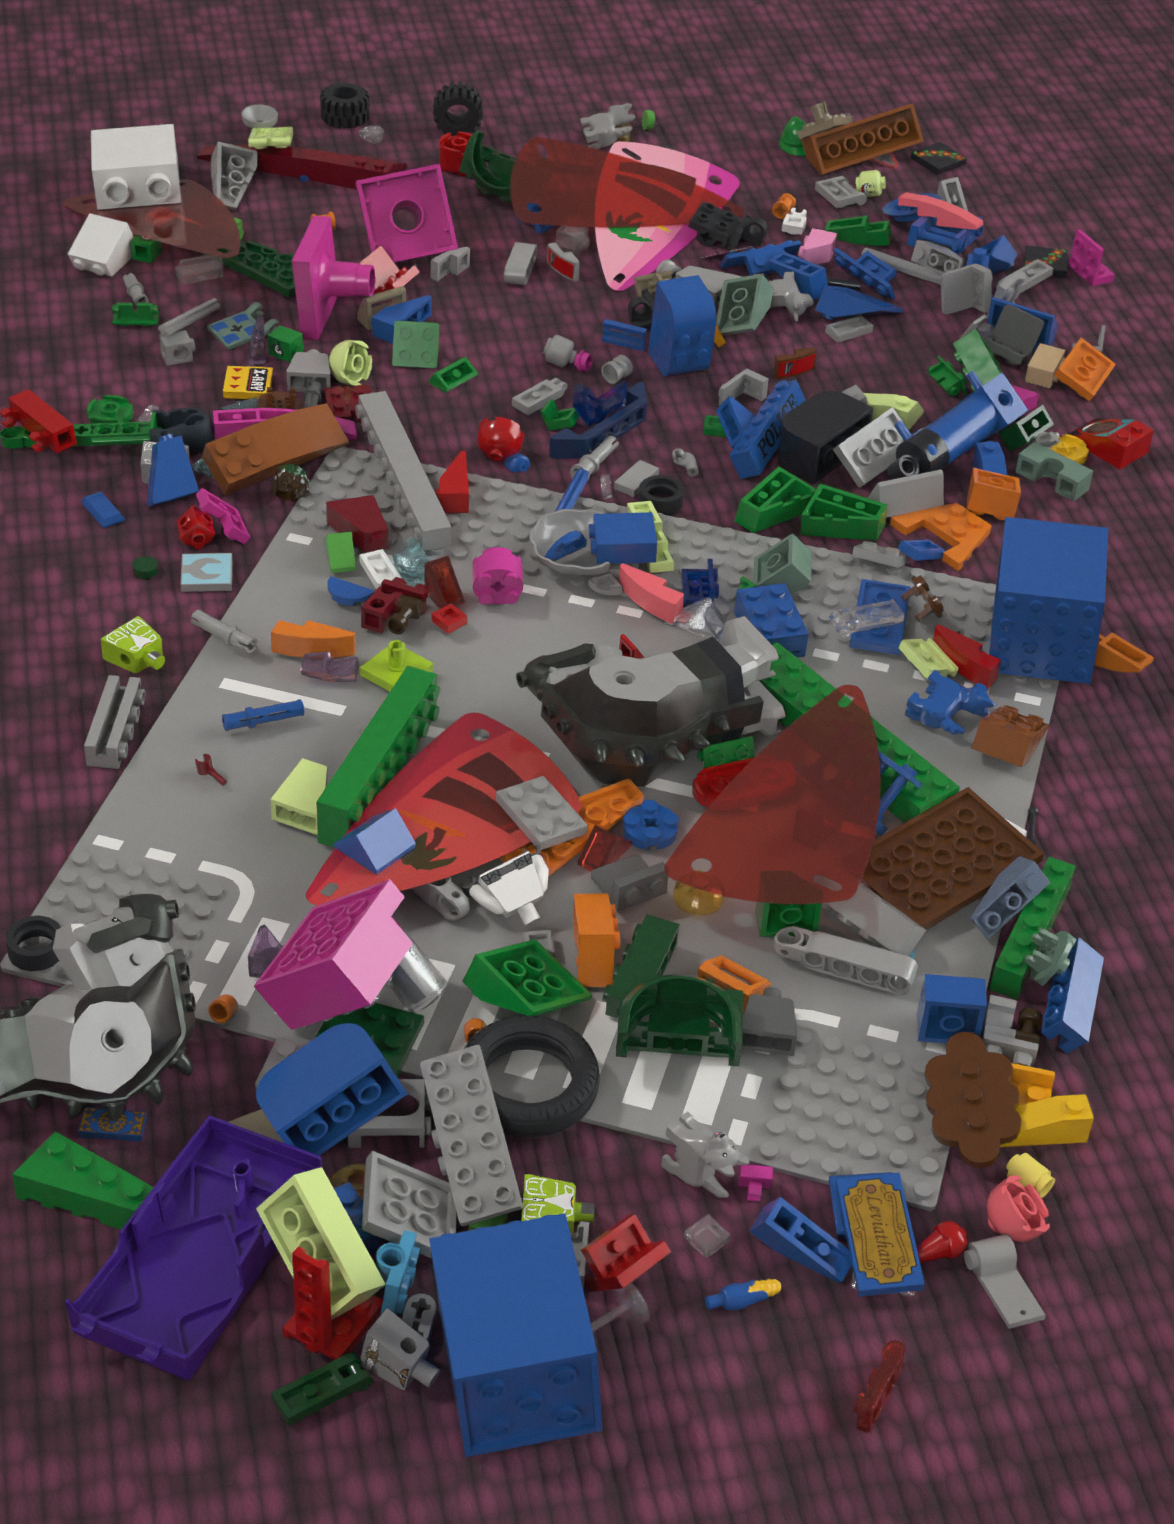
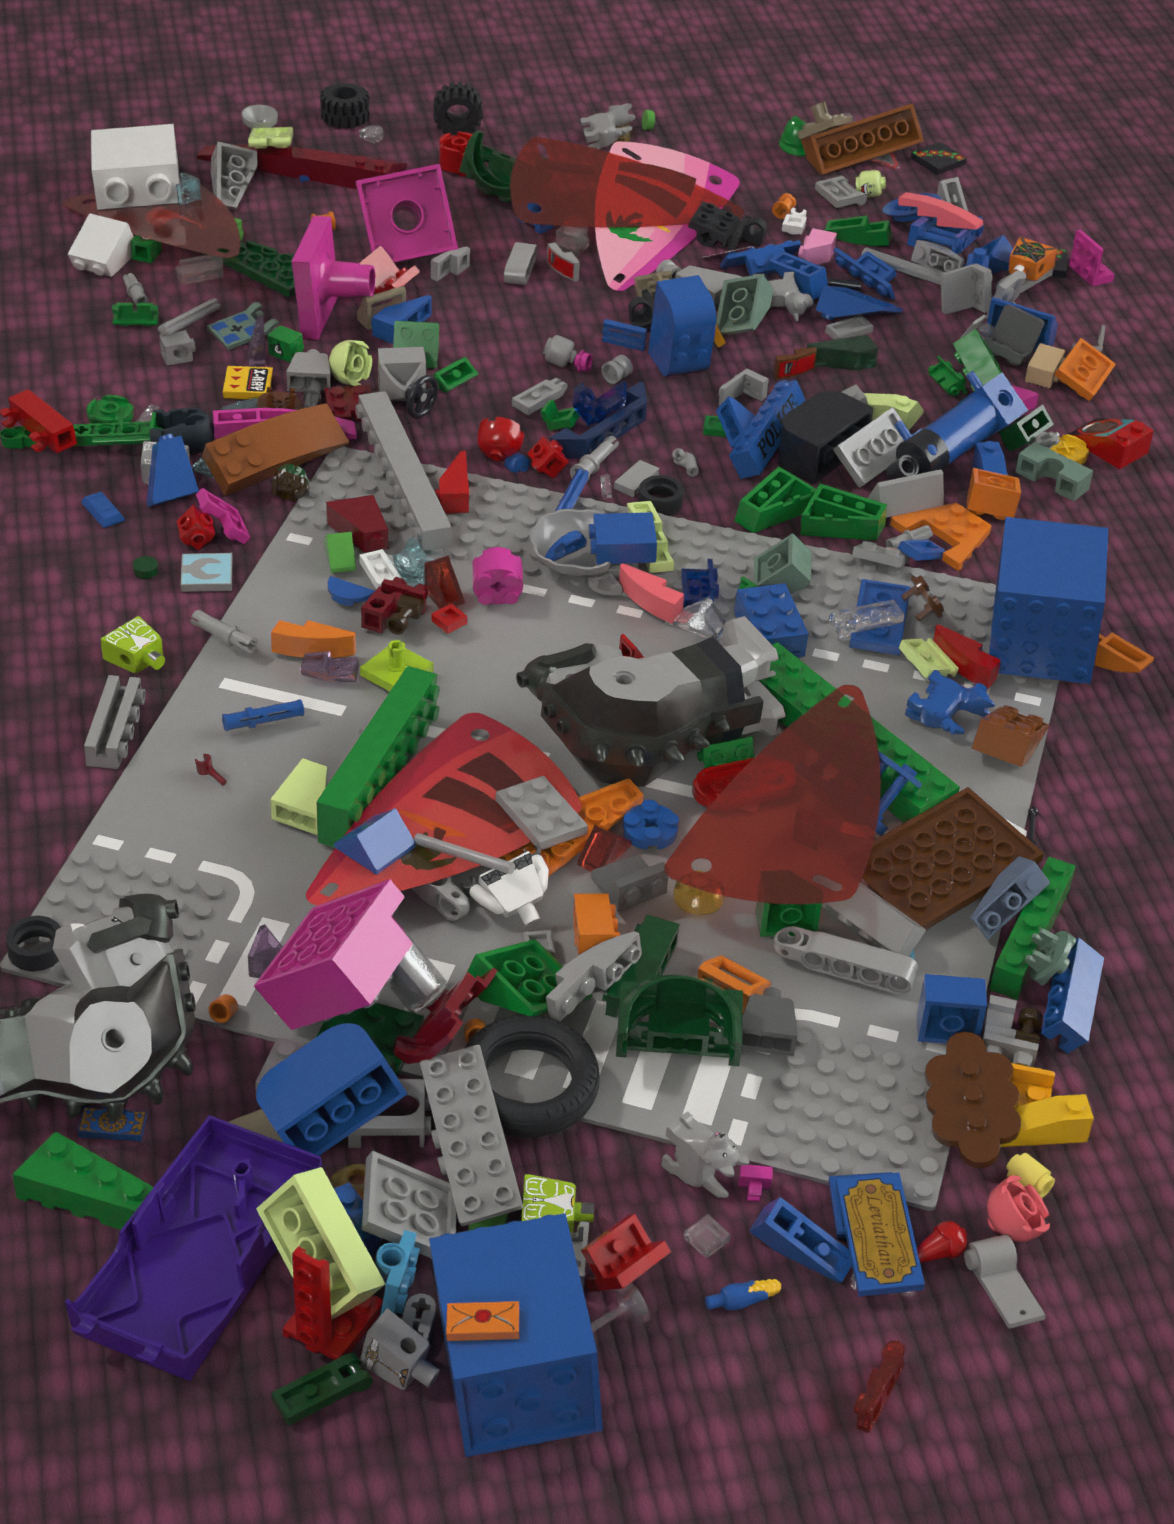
none -> clear light blue bracket [176,172,201,205]
none -> light grey piece [378,347,439,419]
none -> dark red piece [394,968,497,1064]
none -> light grey bar [414,833,515,874]
none -> orange tile [446,1301,520,1341]
none -> red brick [528,436,569,479]
none -> light grey slope [546,931,642,1022]
none -> clear green slope [806,334,878,370]
none -> light grey axle [886,525,933,549]
none -> orange torso [1008,237,1057,281]

